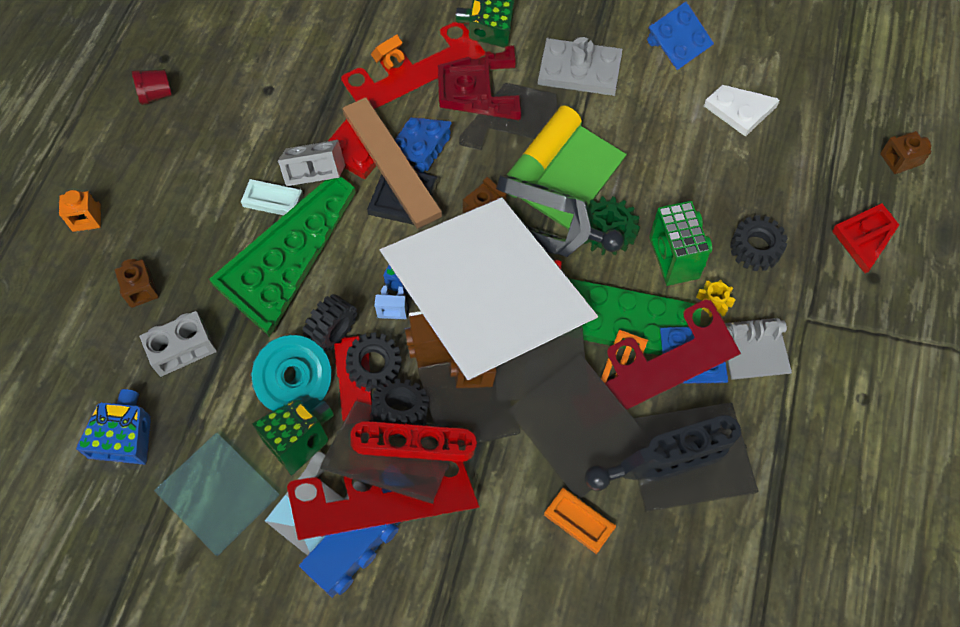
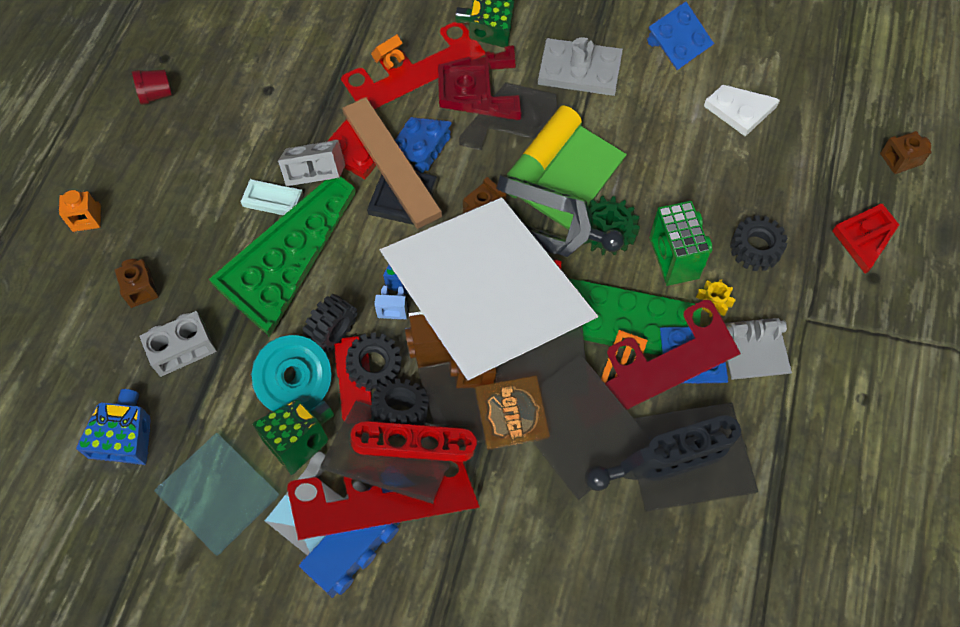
orange tile [544,488,616,554] -> none
none -> clear orange tile [475,375,550,450]

